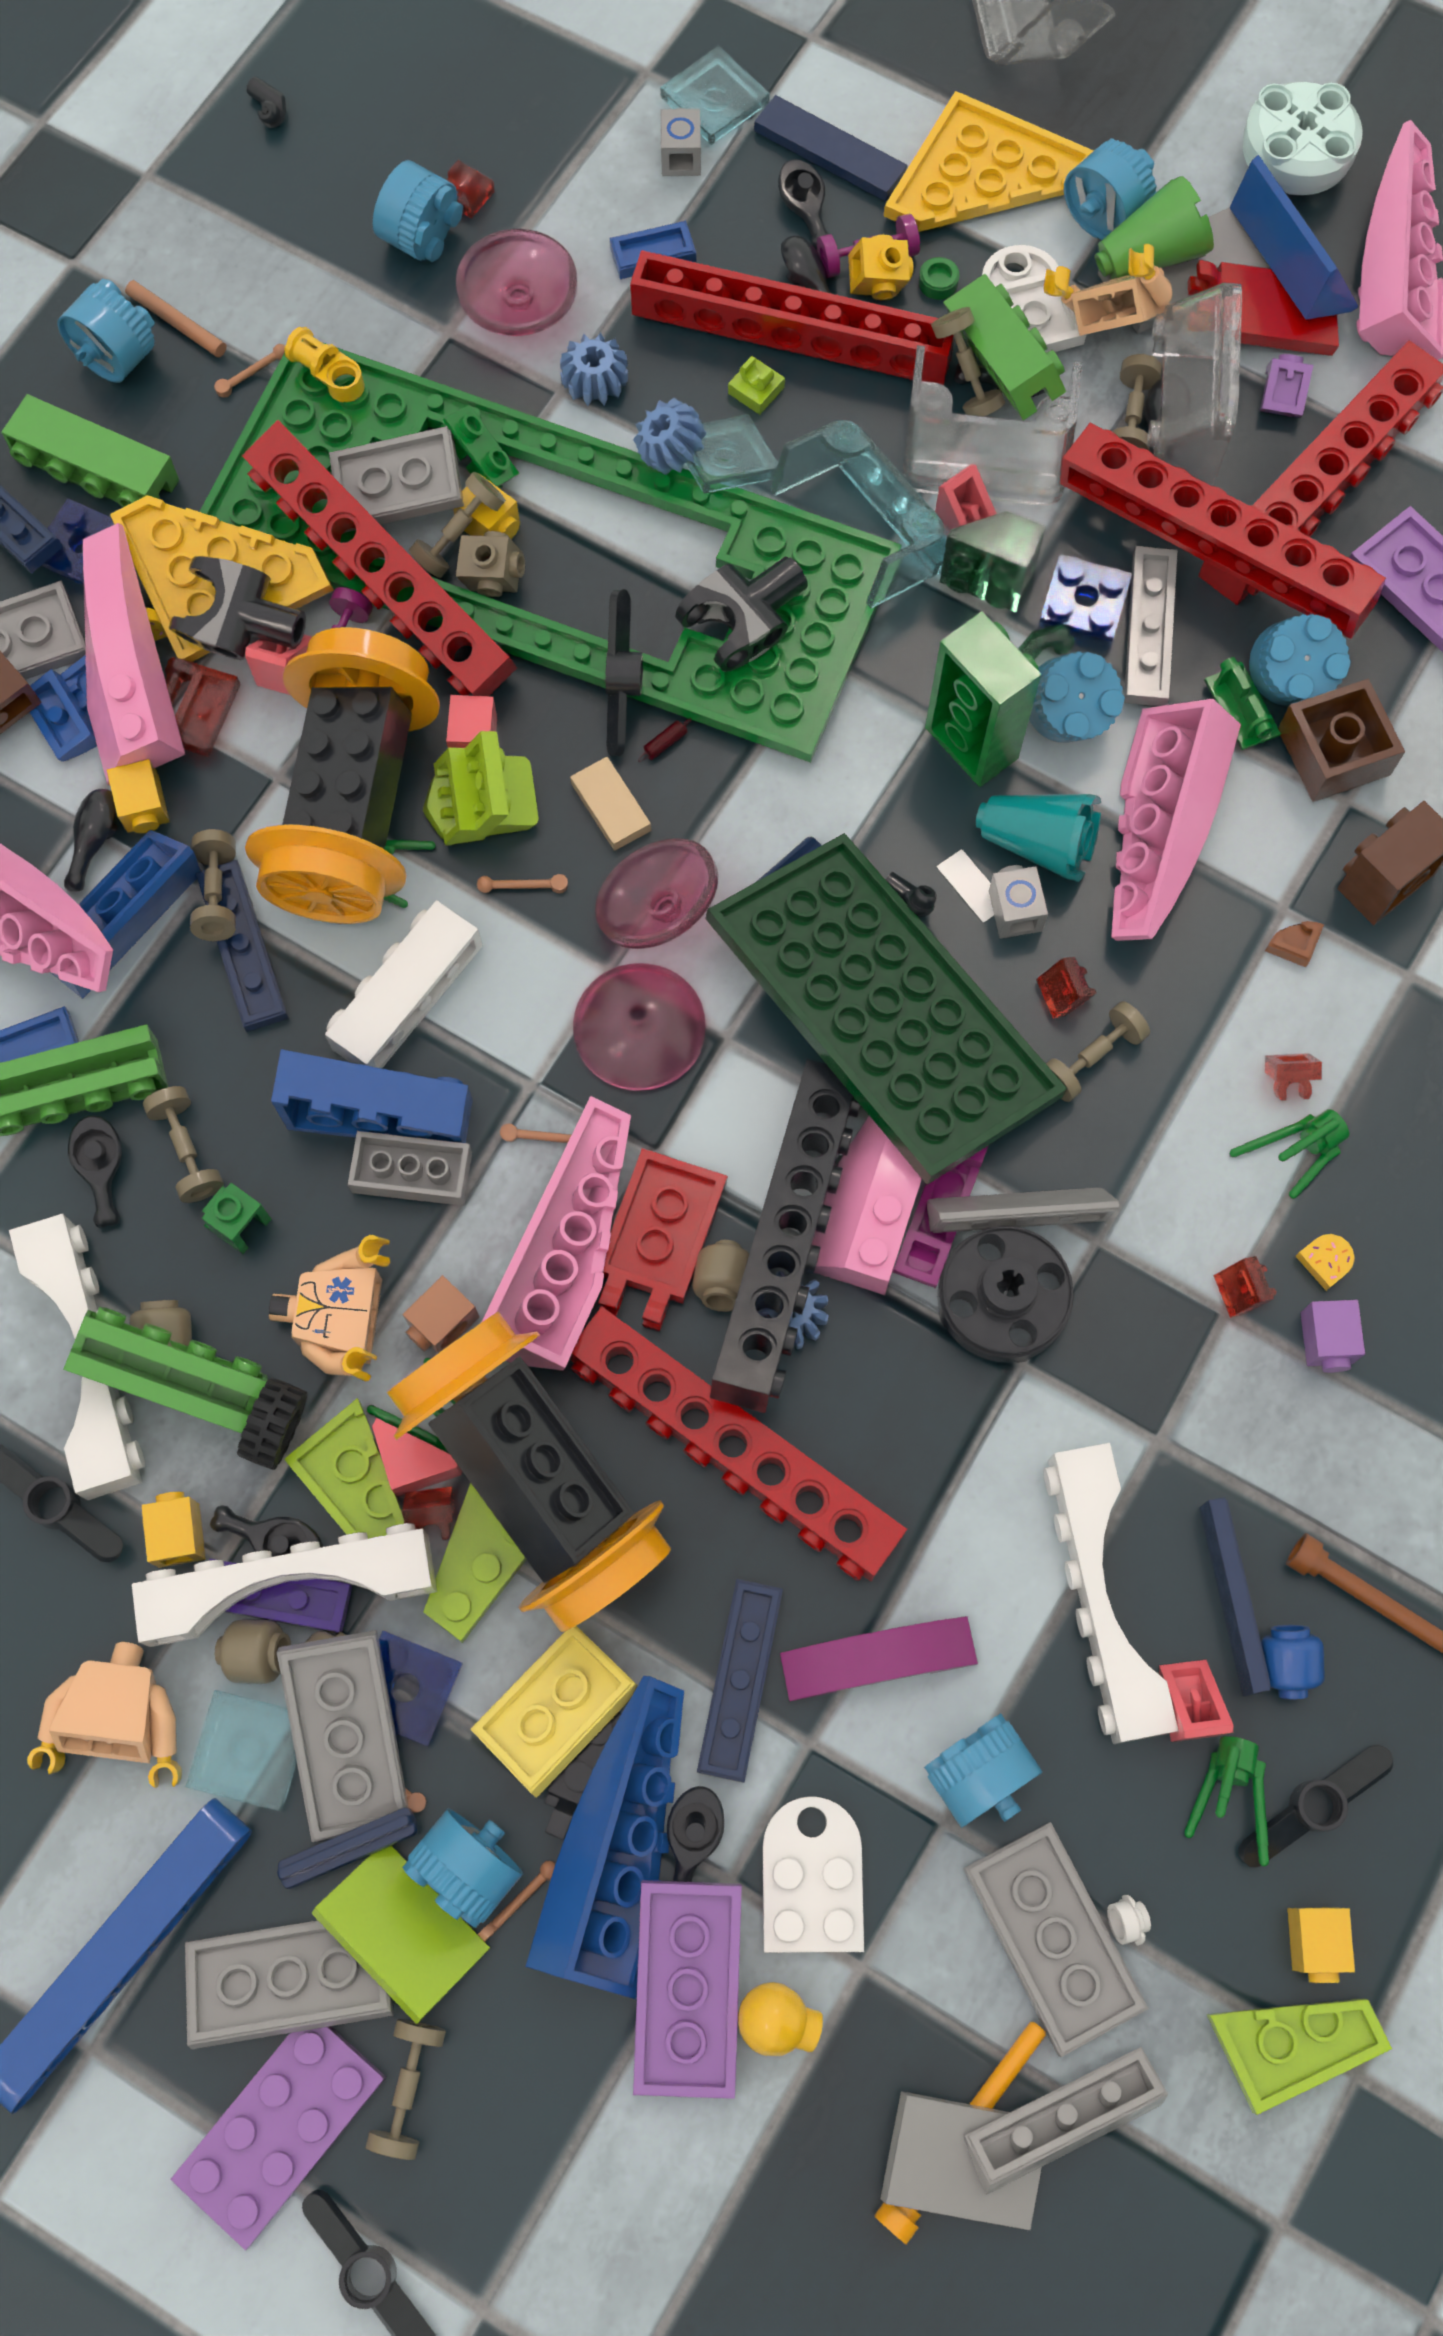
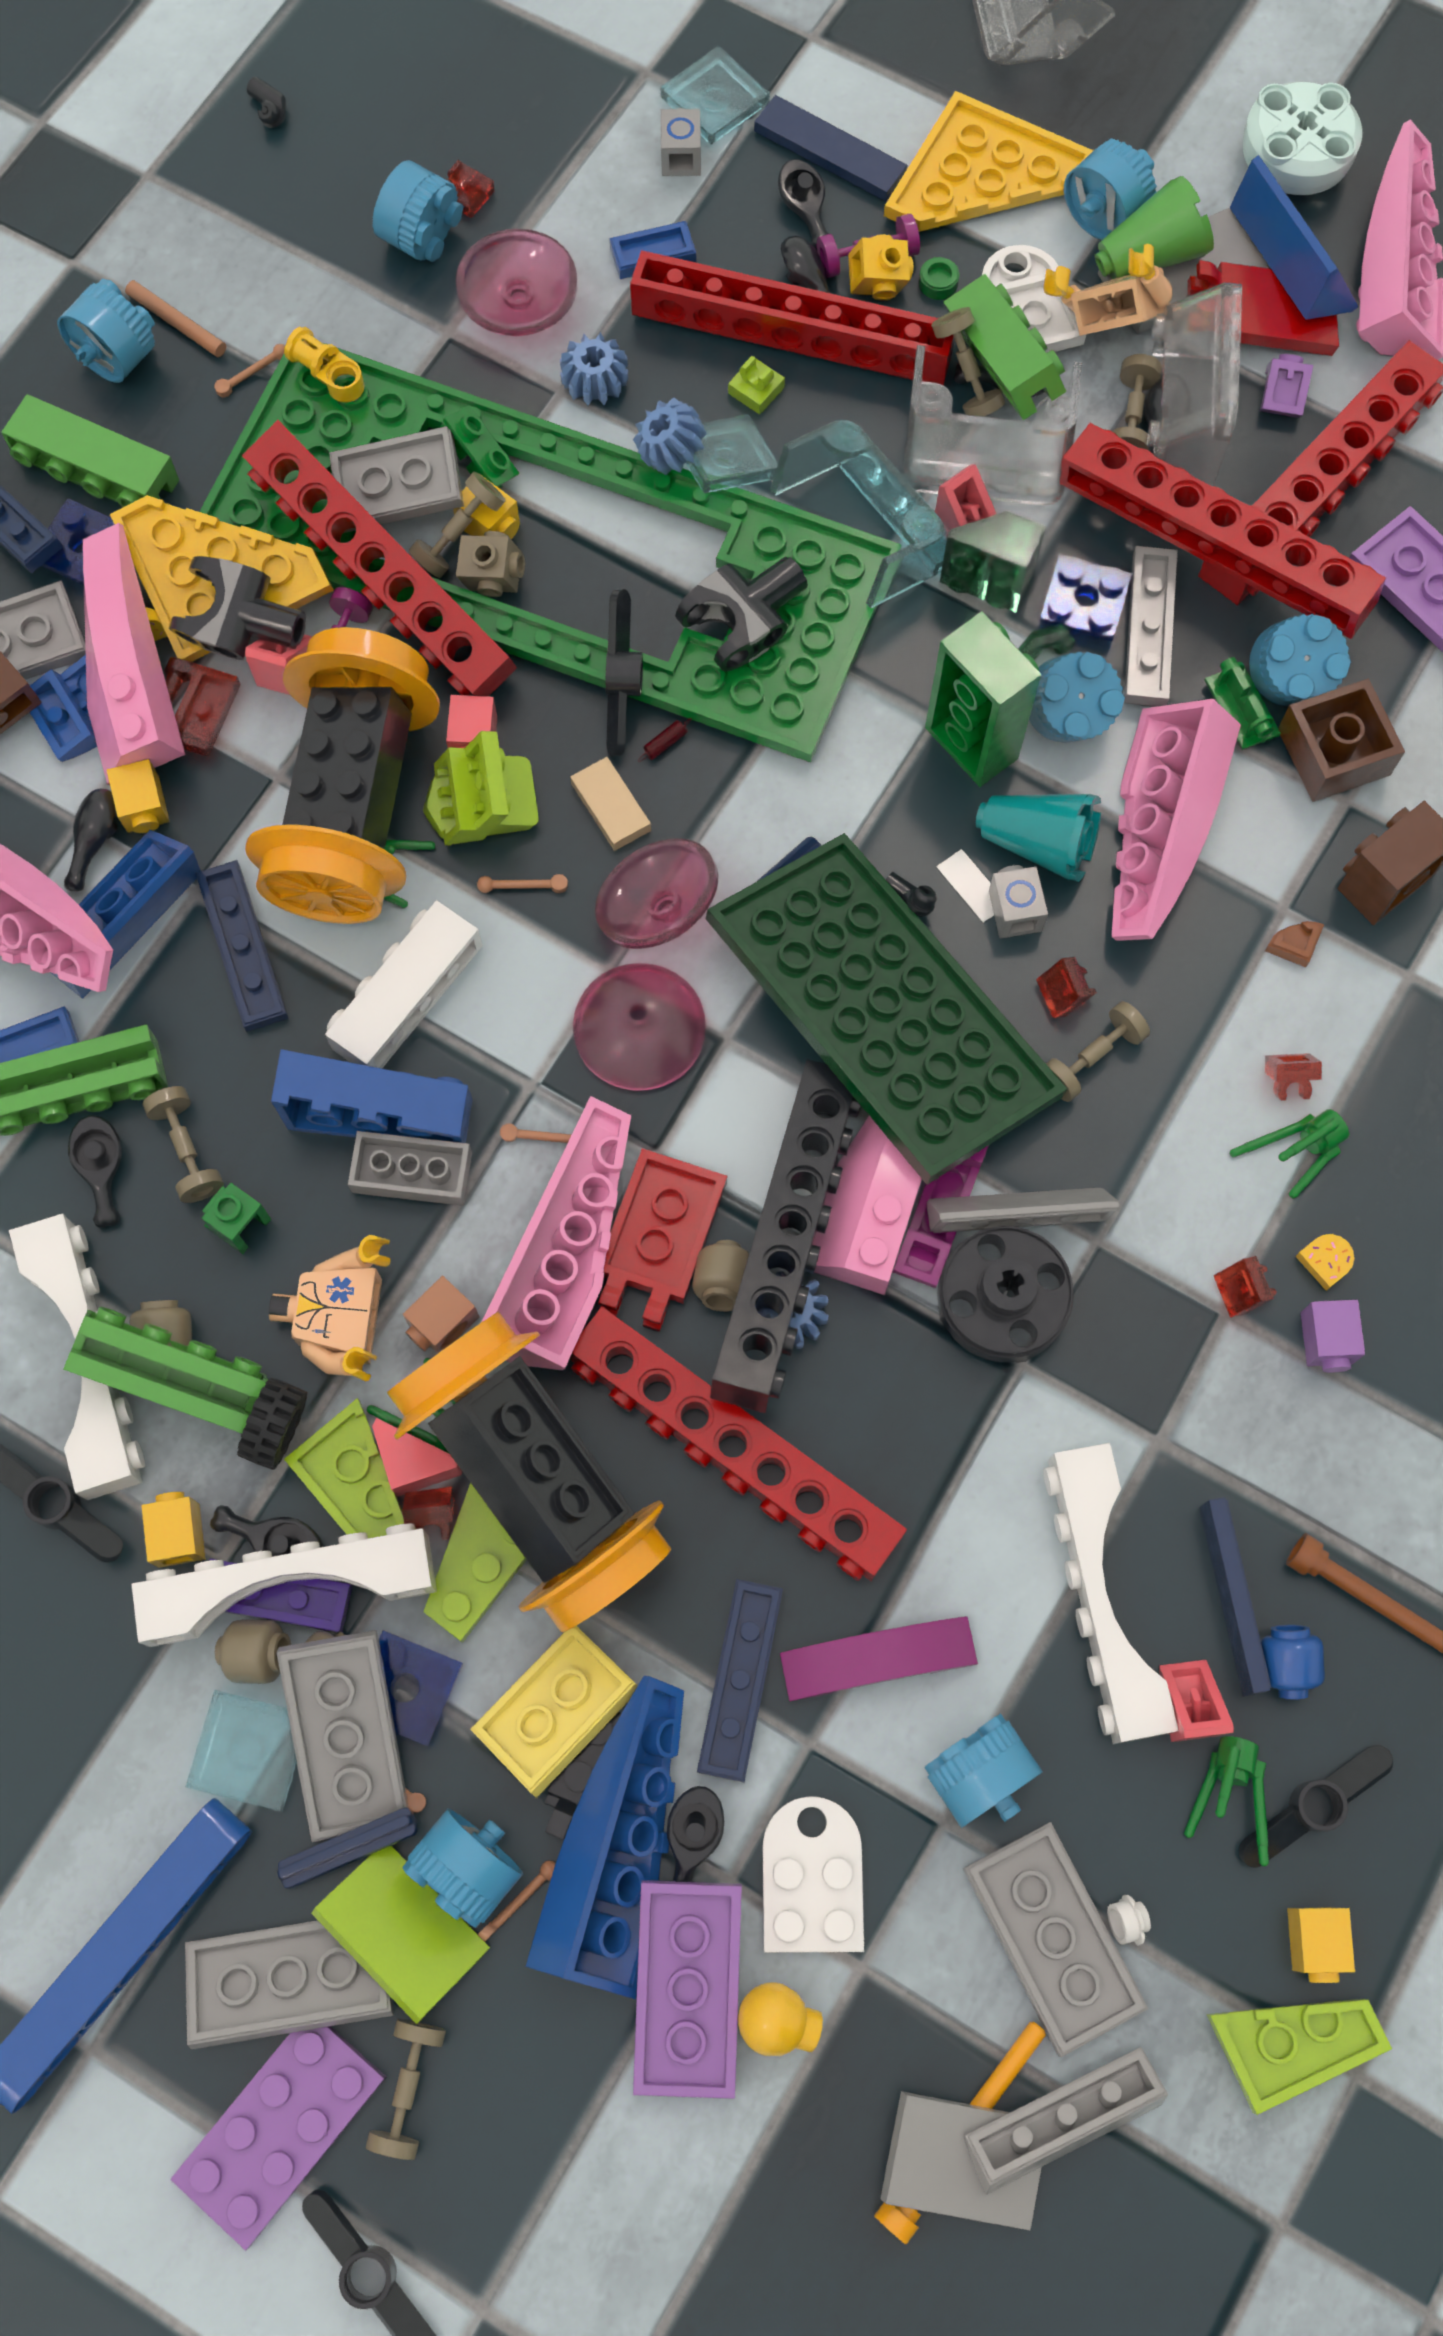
light nougat torso [27,1642,182,1788] -> none
dark tan wheel [190,829,236,941] -> none

